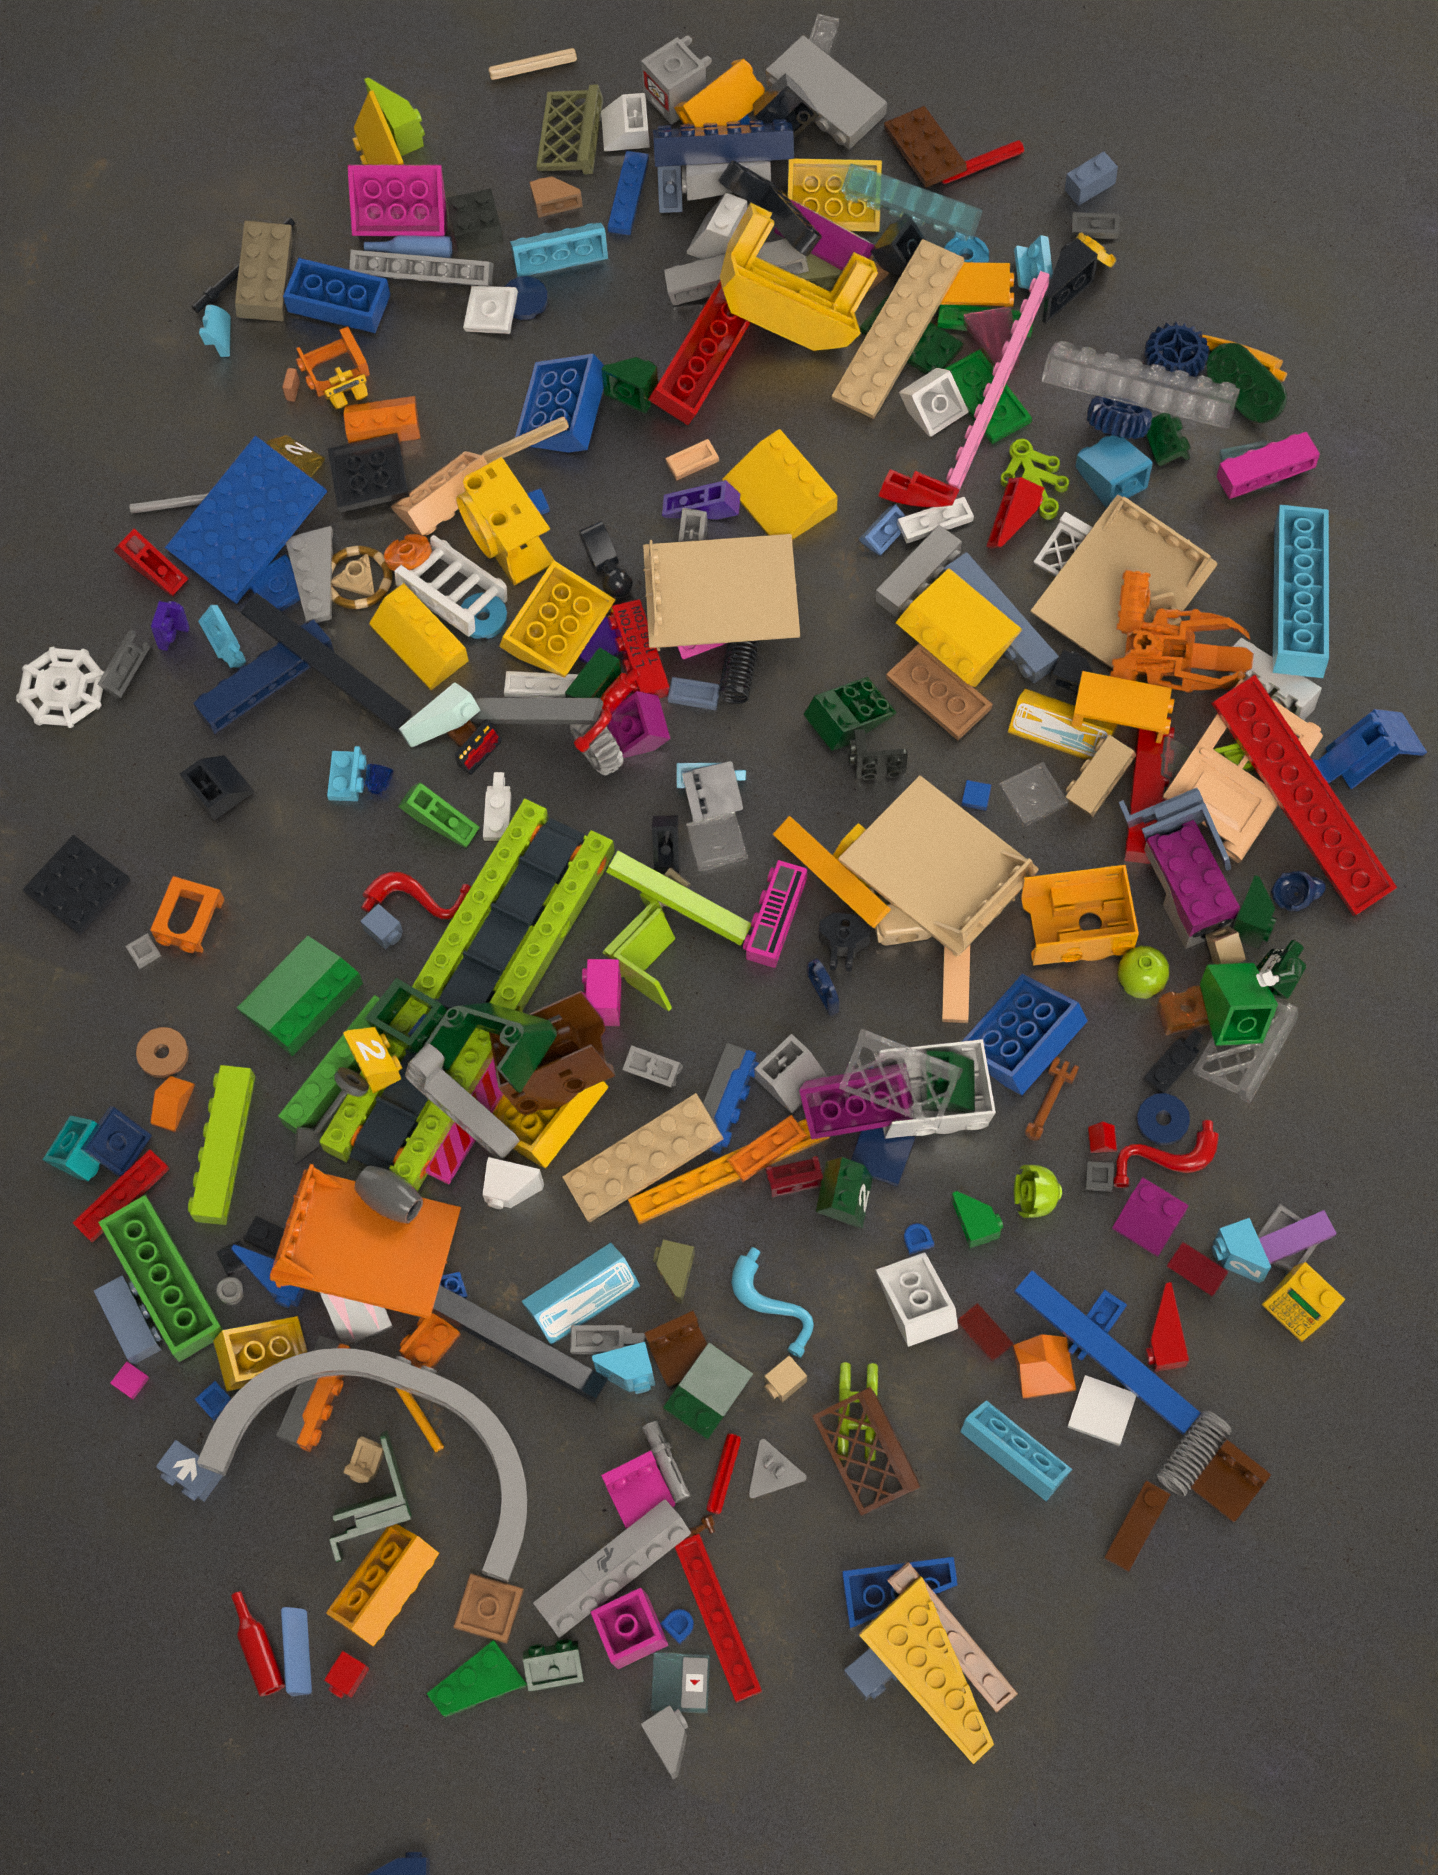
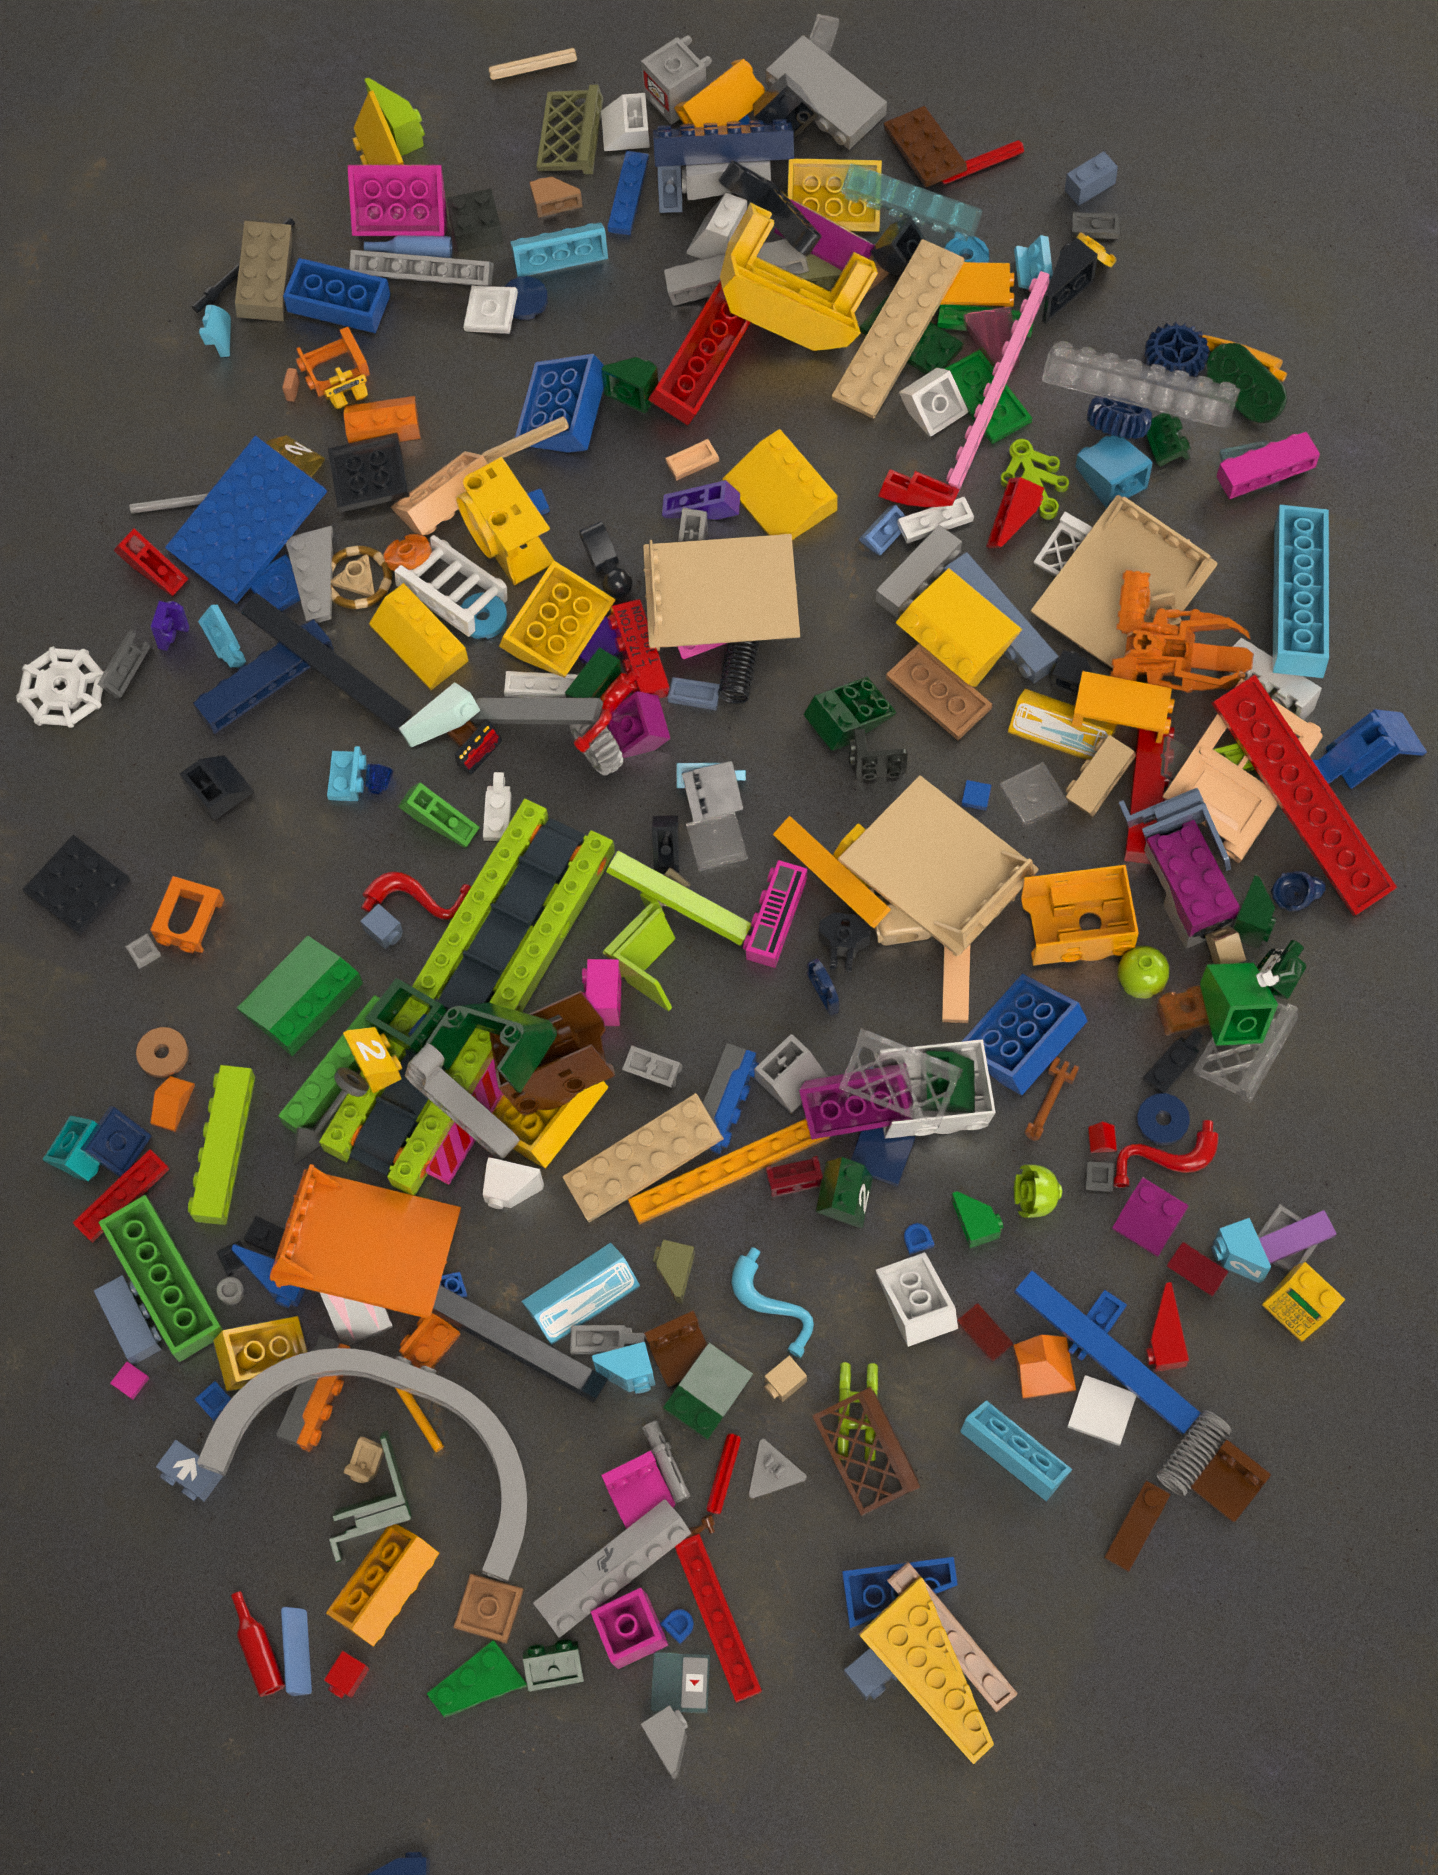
dark grey piece [354,1165,423,1224] -> none
orange tile [727,1115,807,1182] -> none

